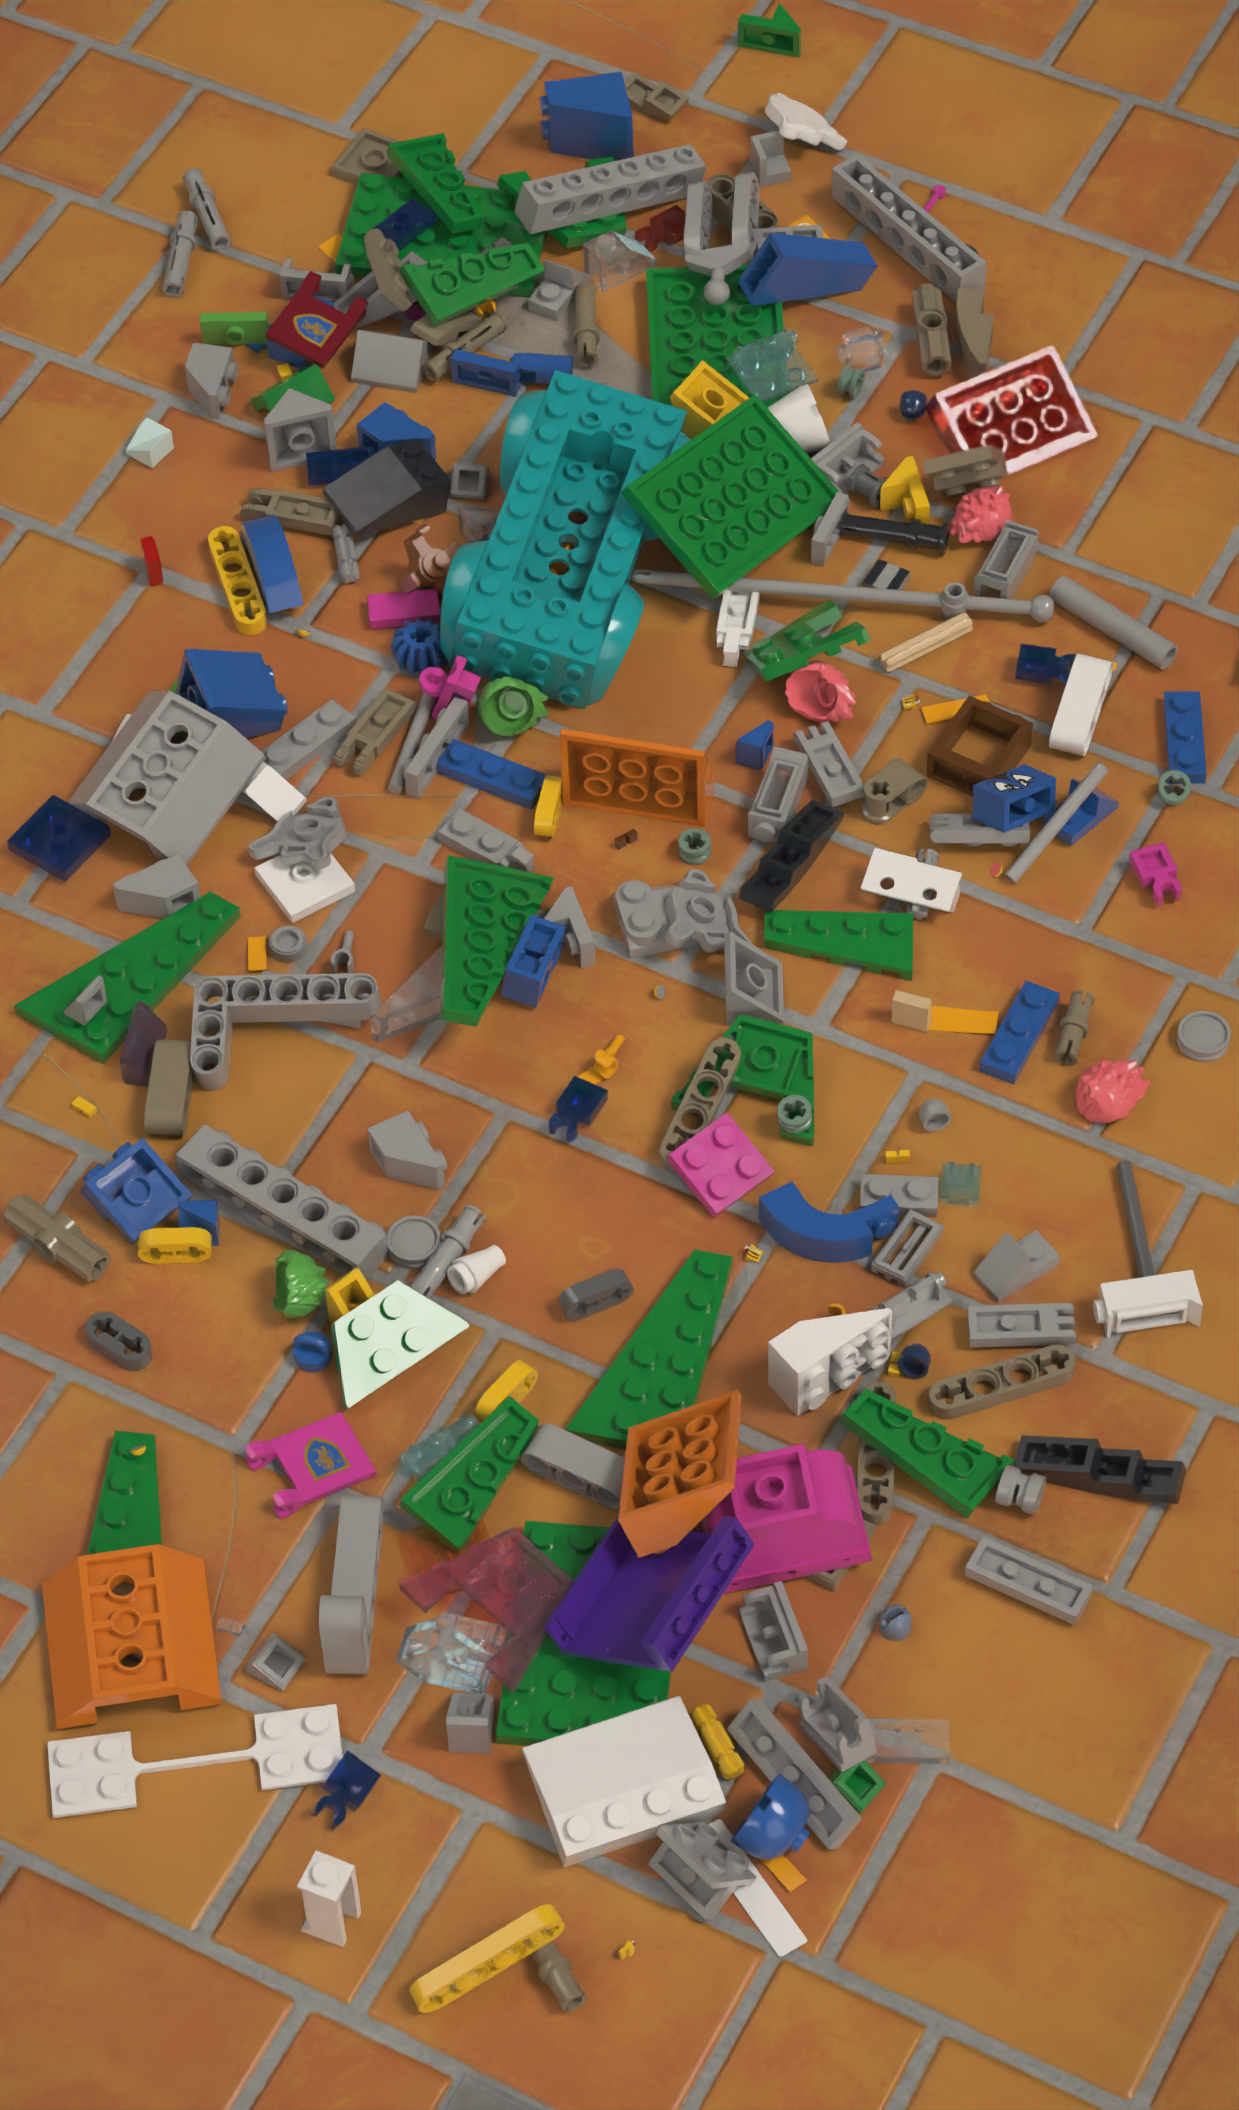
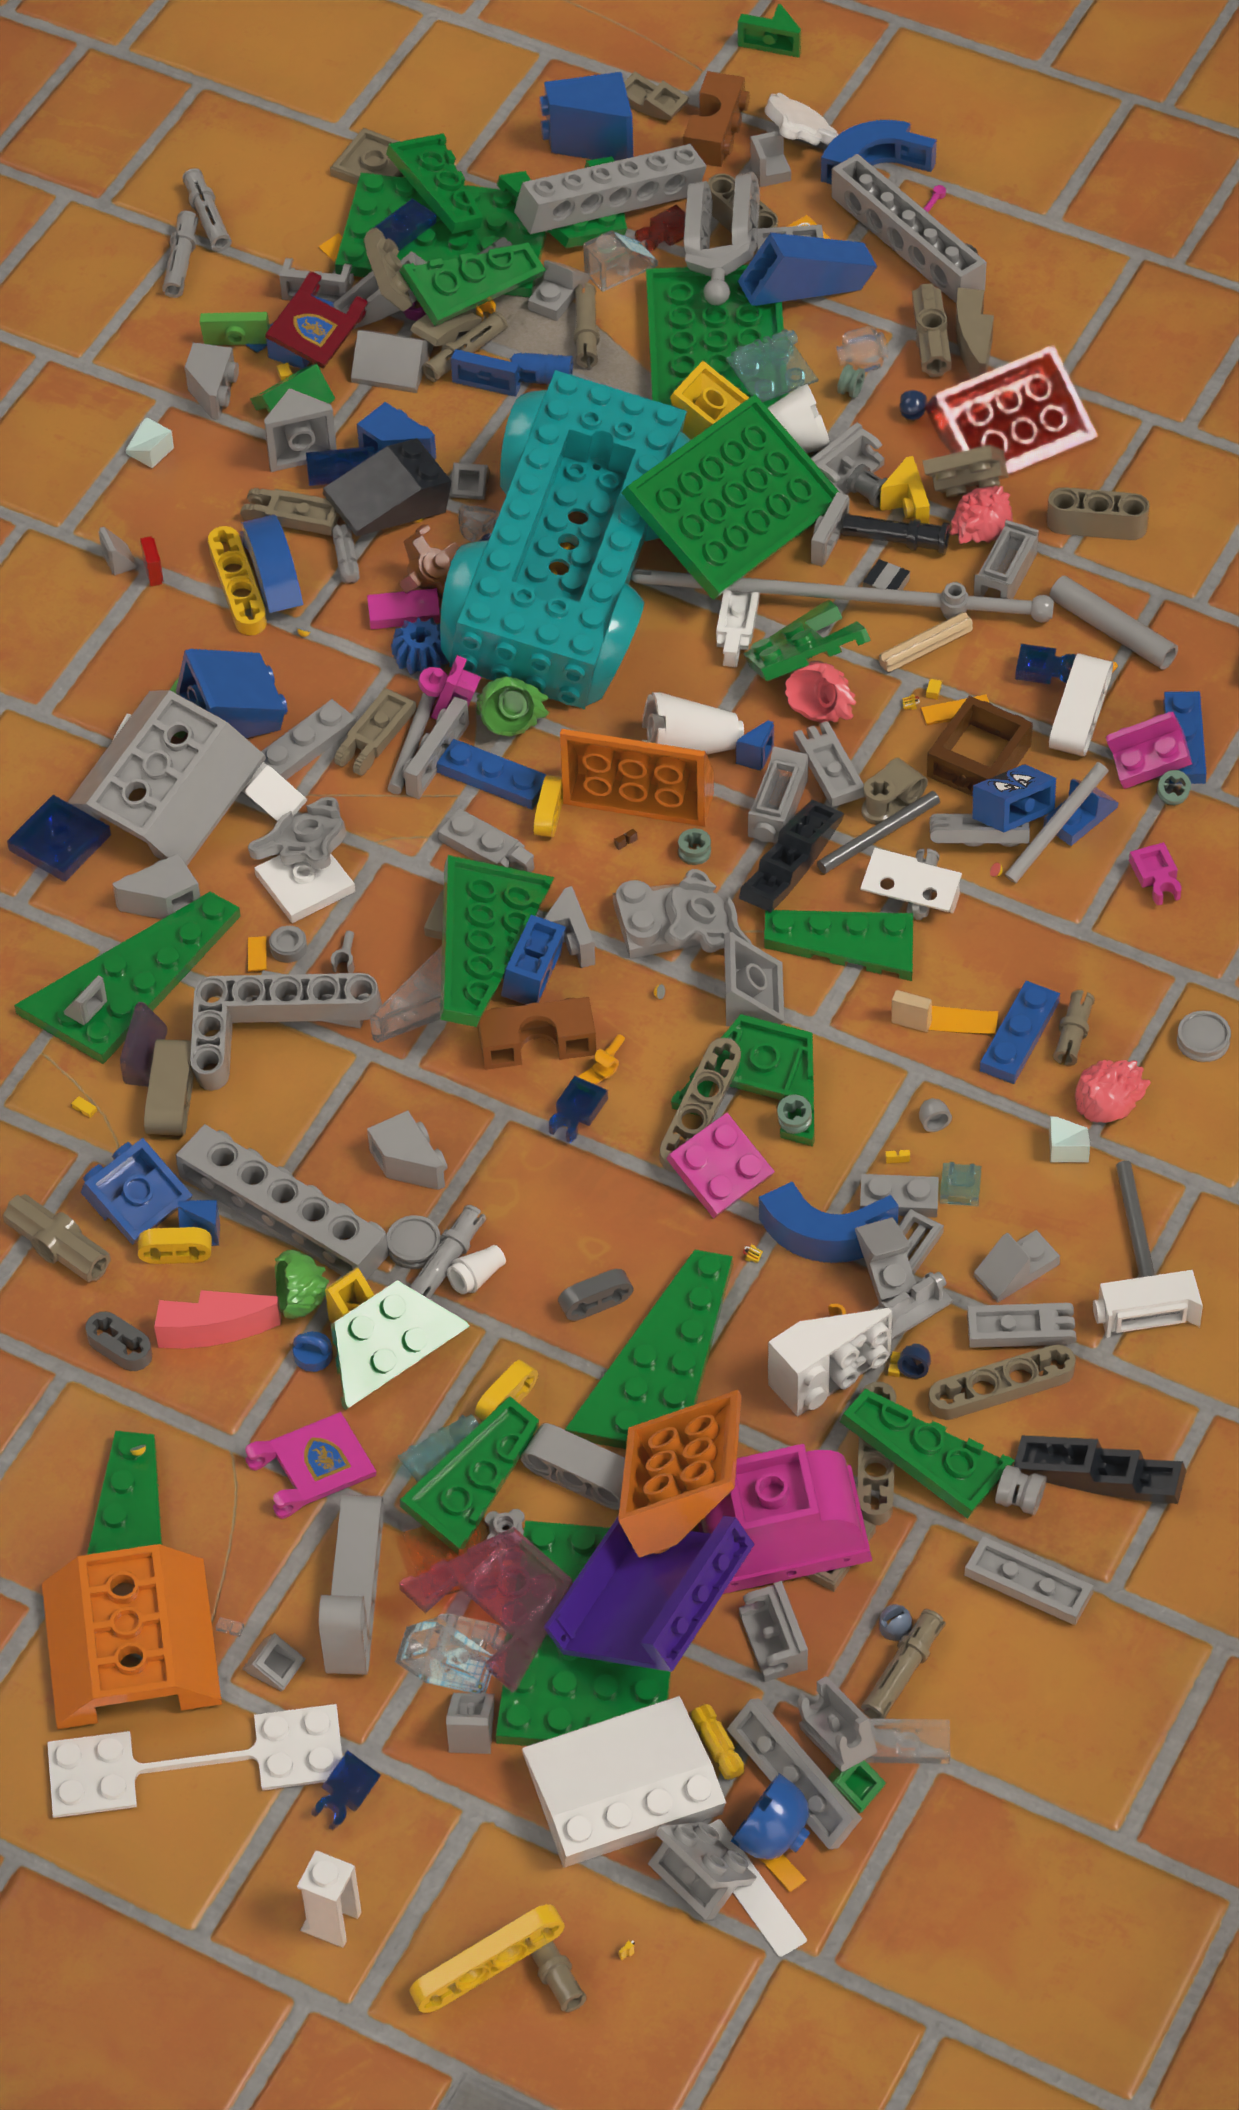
none -> light grey slope [98,527,137,575]
none -> coral slope [154,1290,281,1349]
none -> dark orange arch [478,997,596,1070]
none -> light grey plate [485,1509,525,1549]
none -> white cone [642,692,744,754]
none -> dark orange arch [683,71,750,167]
none -> dark grey bar [817,791,940,874]
none -> blue arch [821,120,937,184]
none -> light grey slope [855,1217,916,1303]
none -> dark tan pin [861,1609,946,1722]
none -> yellow piece [926,679,942,700]
none -> dark tan beam [1047,487,1149,540]
none -> light aqua slope [1049,1116,1090,1162]
none -> dark pink bracket [1106,712,1192,789]

